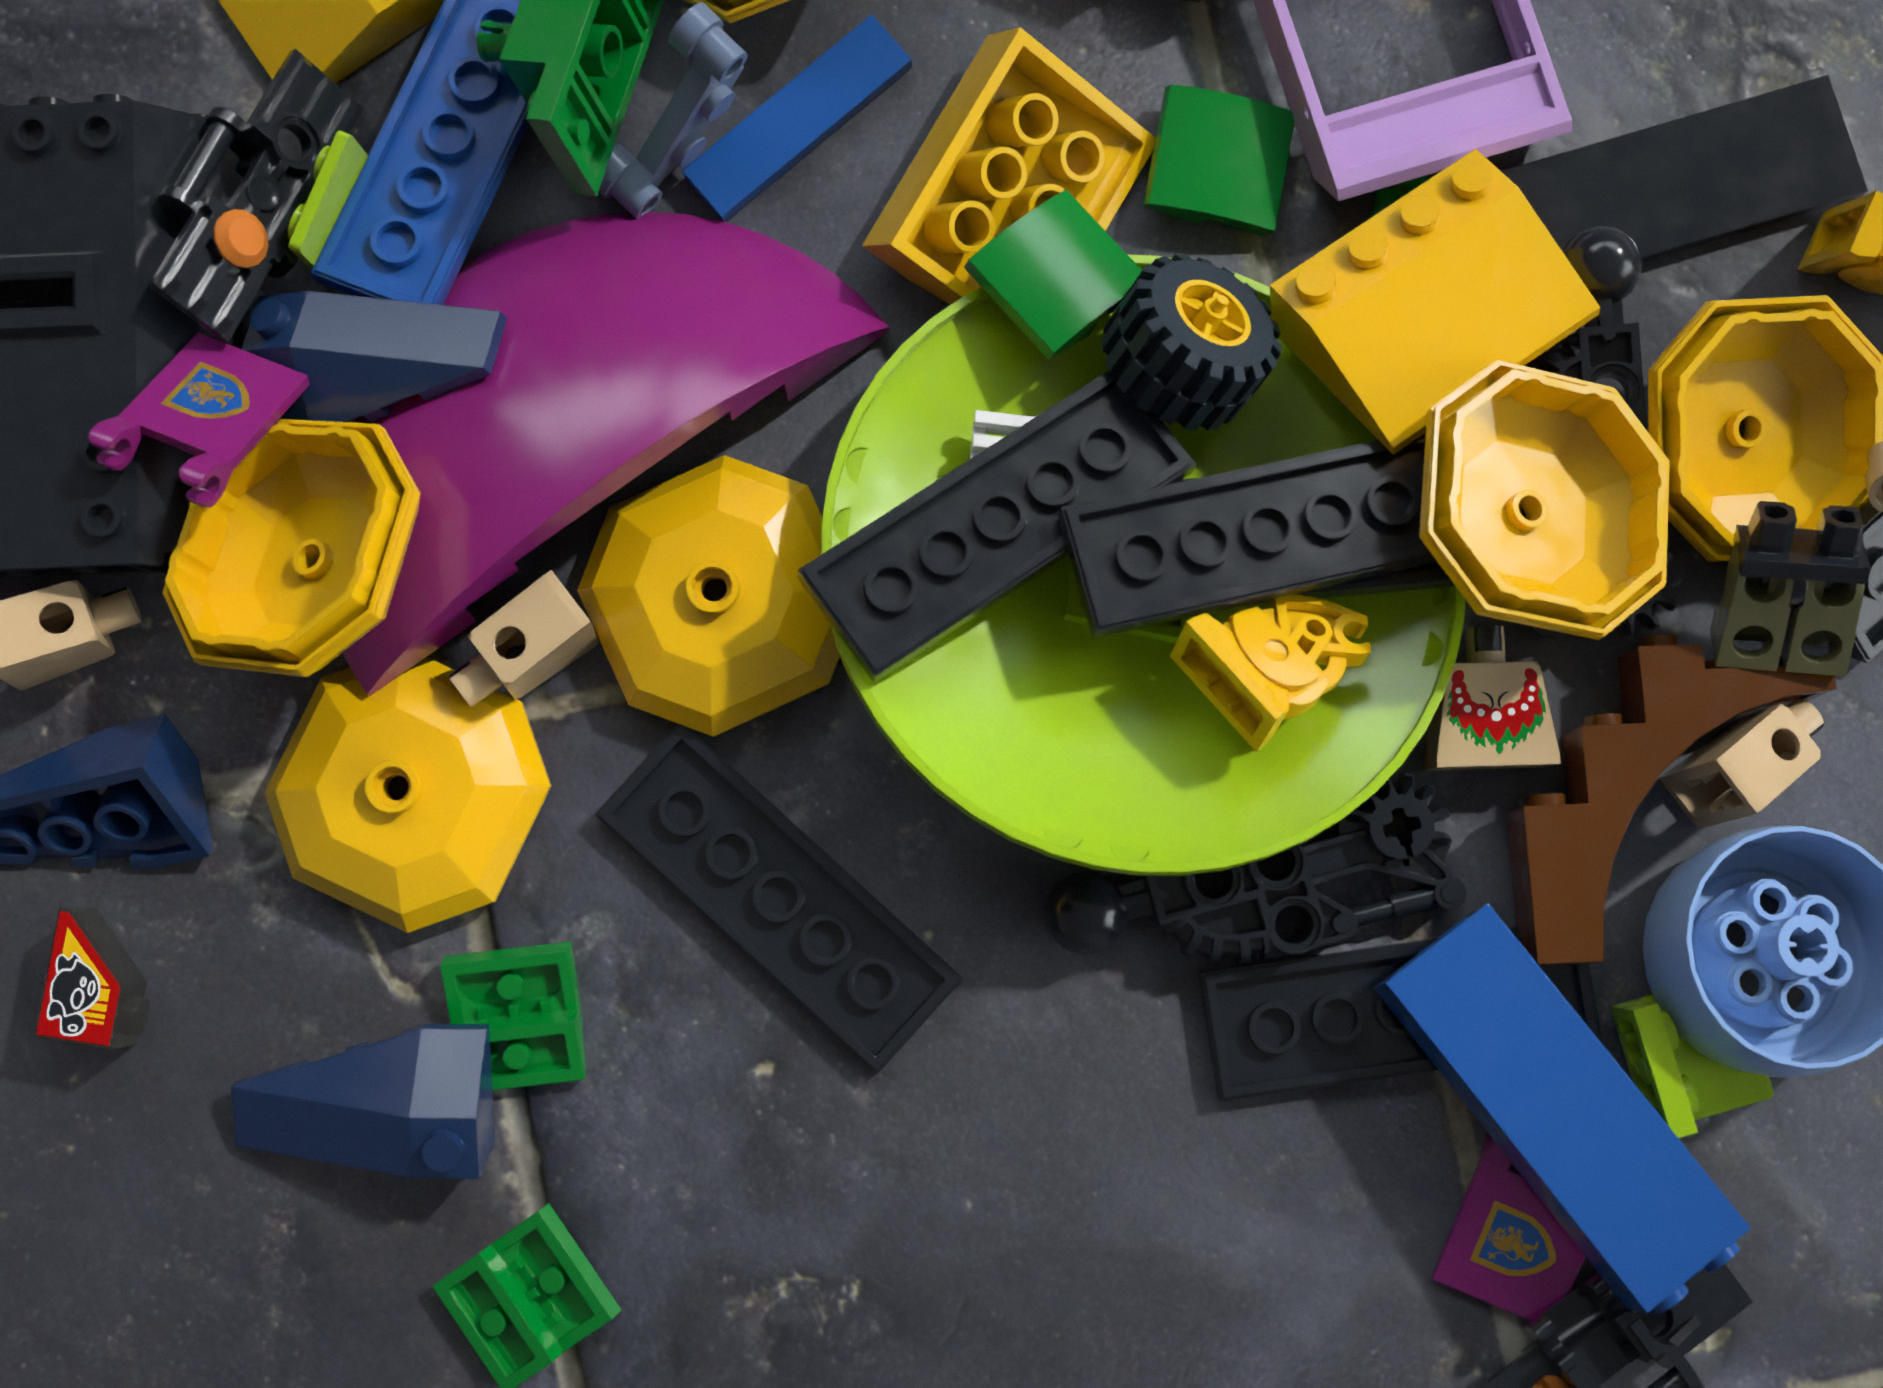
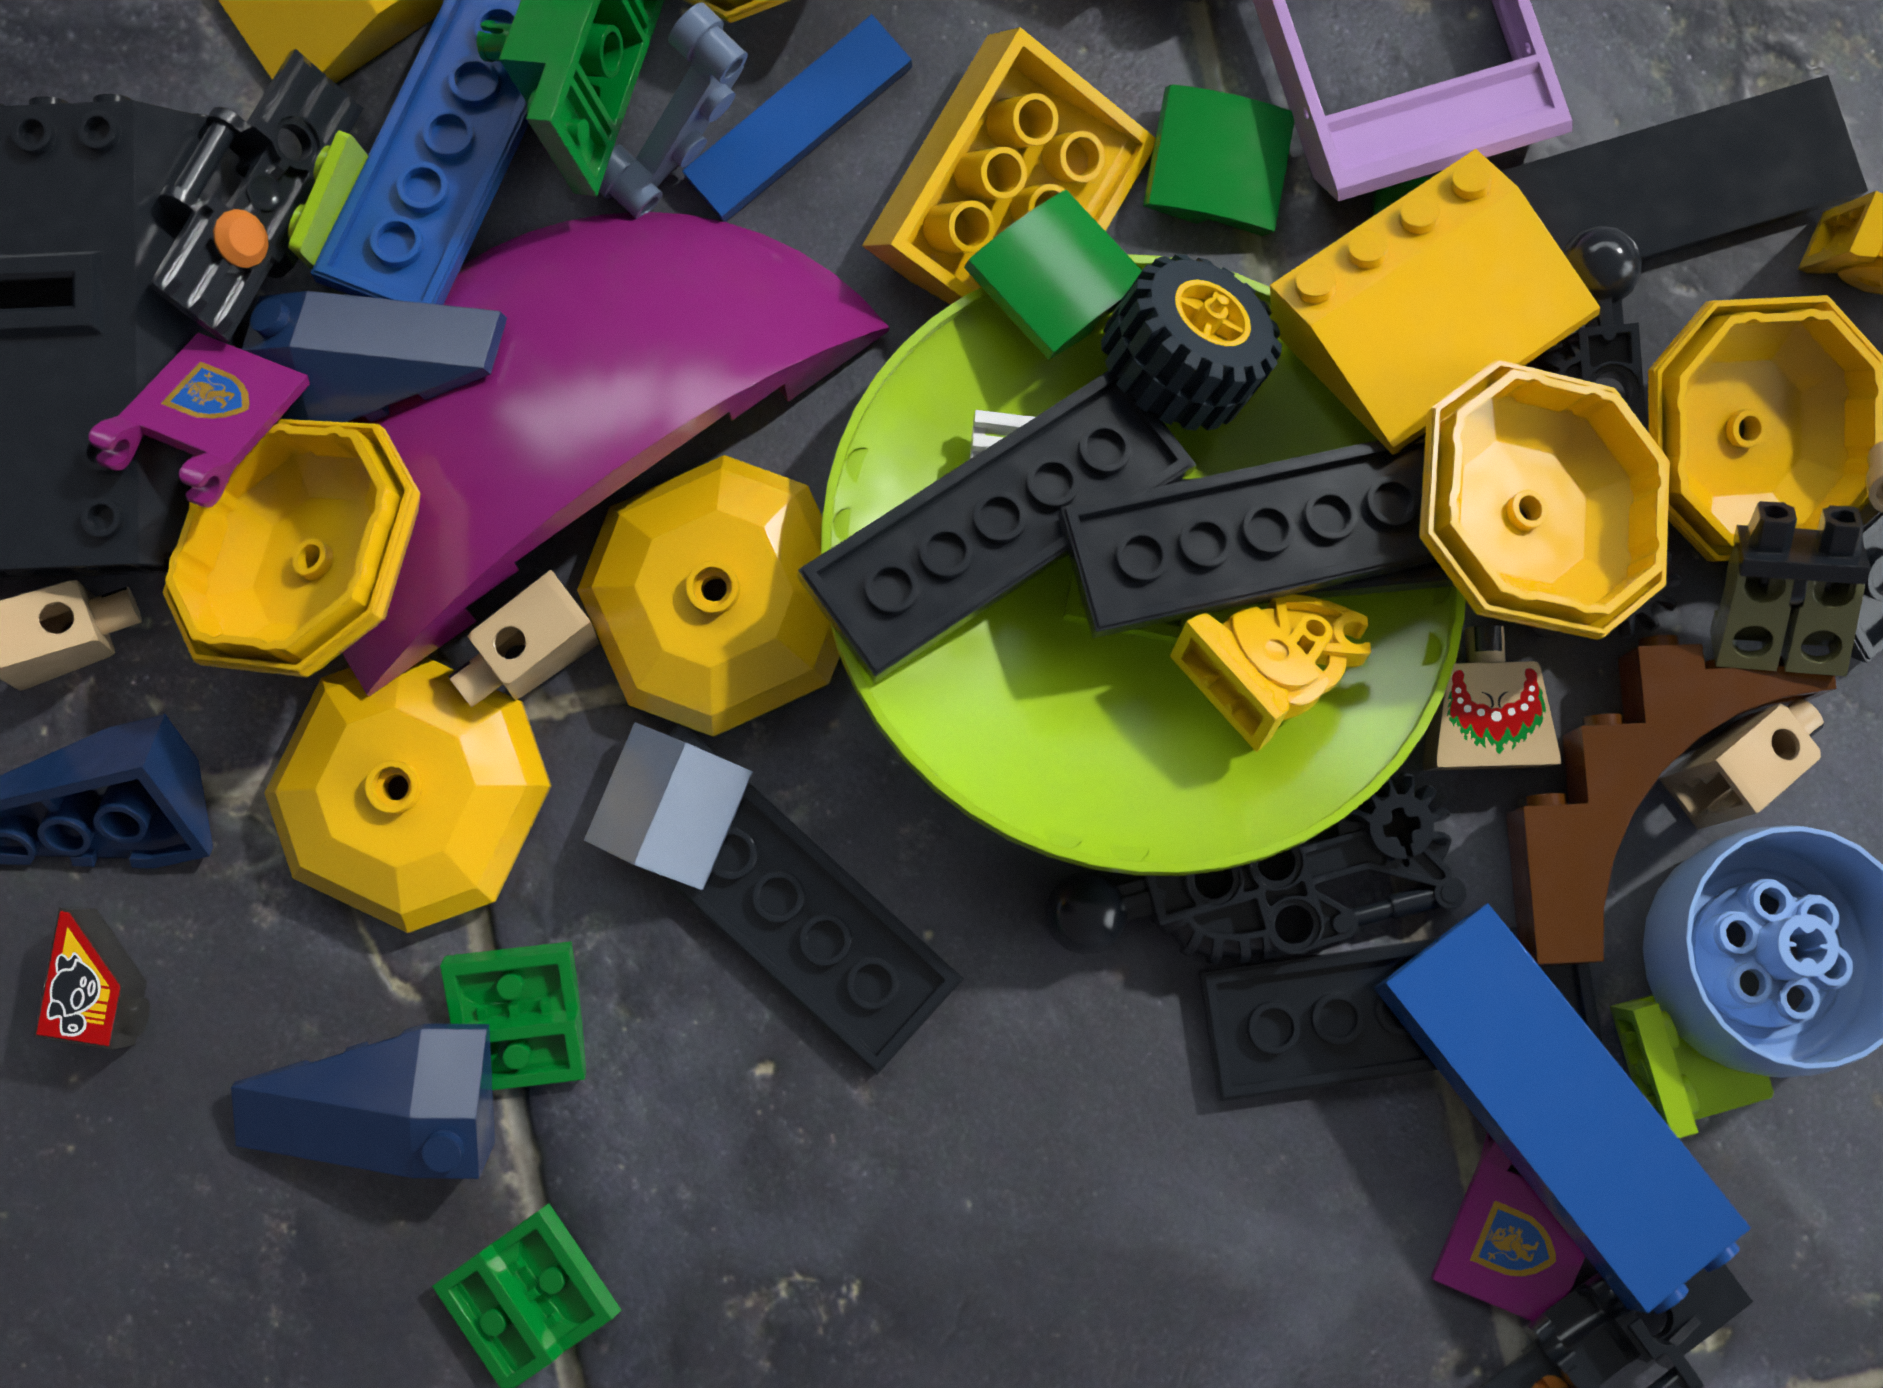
none -> slope [584,722,753,890]

